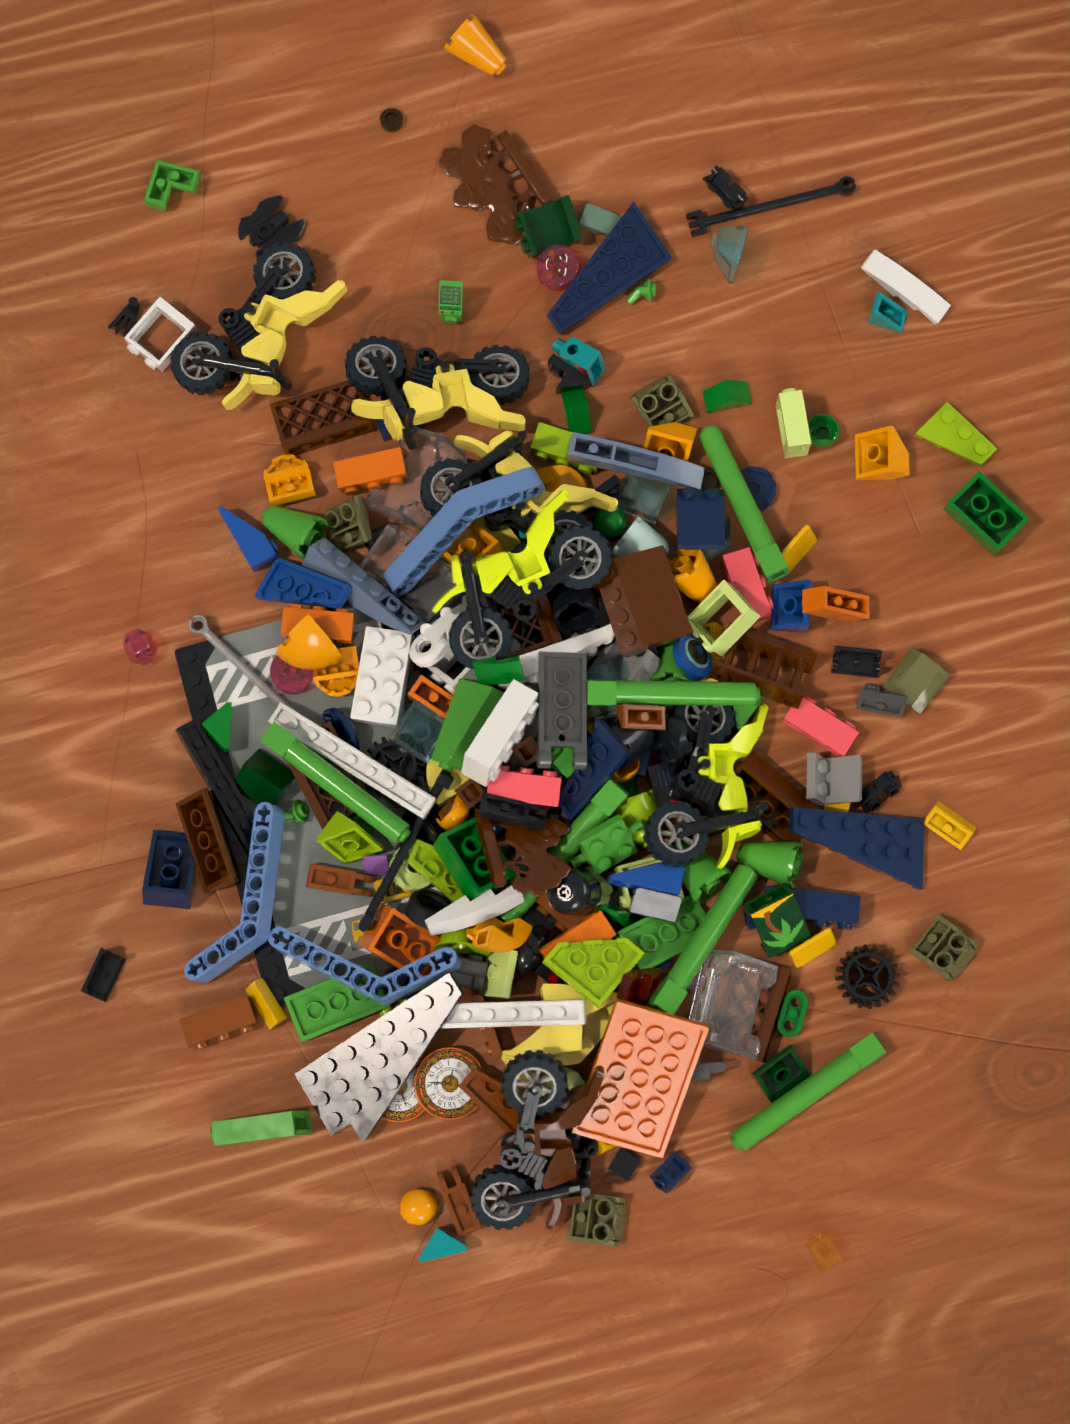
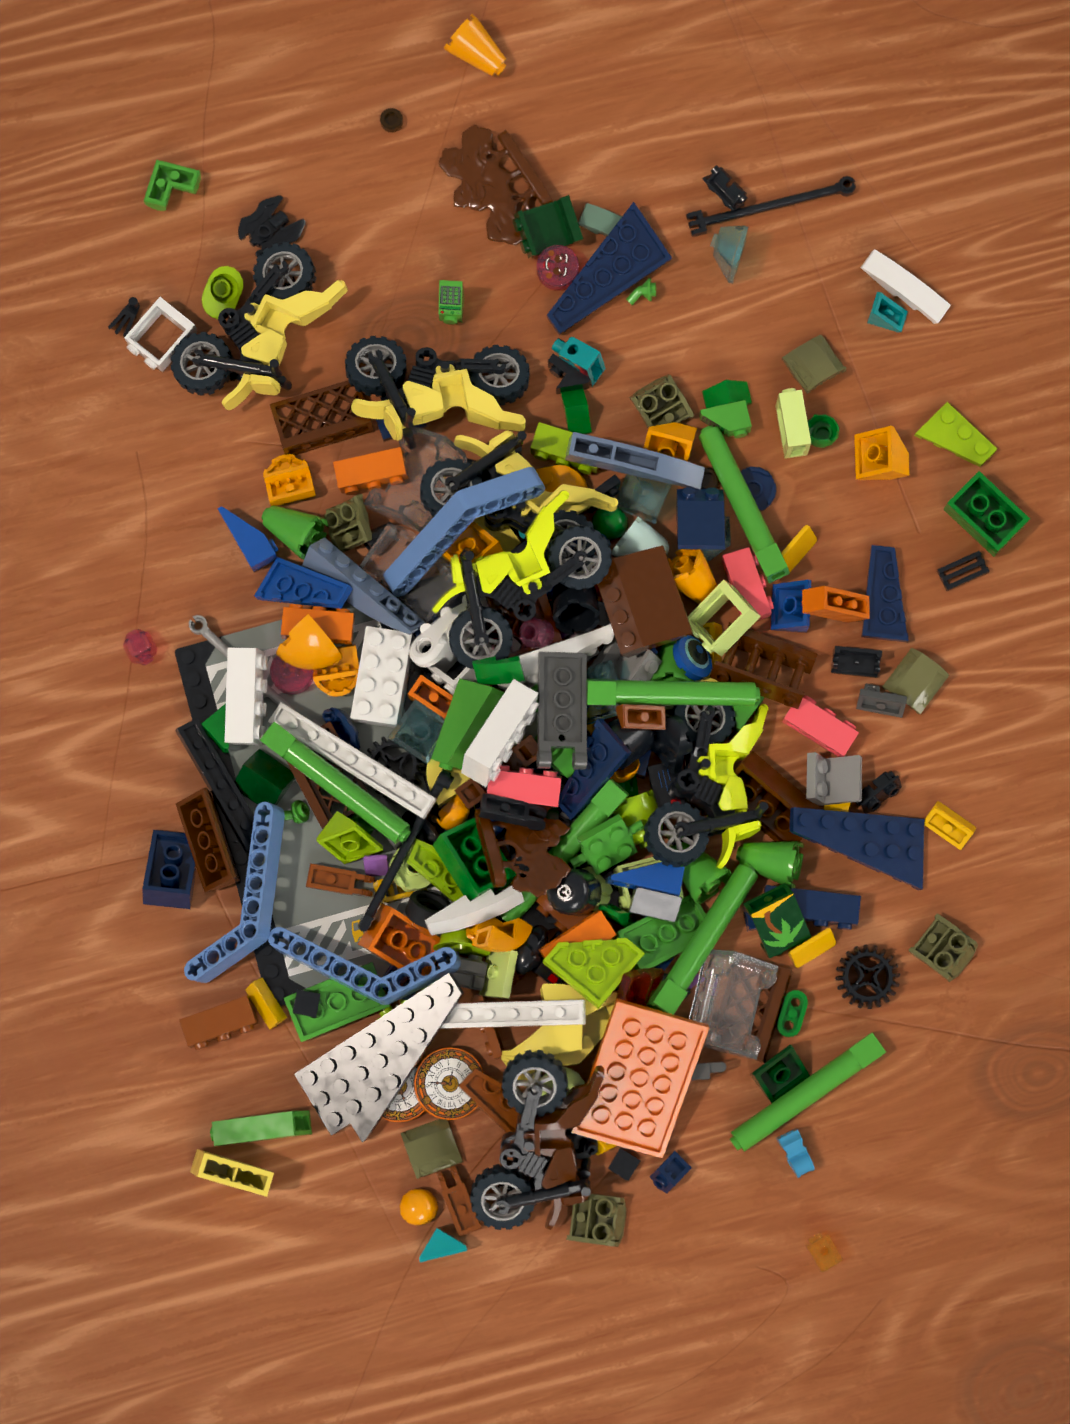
black hinge [81,948,126,1002] -> none
none -> light yellow brick [190,1149,274,1197]
none -> lime piece [202,266,243,319]
none -> white brick [225,648,268,745]
none -> black tile [293,989,321,1018]
none -> olive slope [401,1119,463,1179]
none -> clear pink head [519,617,554,649]
none -> bright green slope [699,400,752,438]
none -> dark azure leg [776,1128,815,1178]
none -> olive slope [782,335,847,394]
none -> dark blue wing [861,545,909,643]
none -> black tile [937,550,989,591]

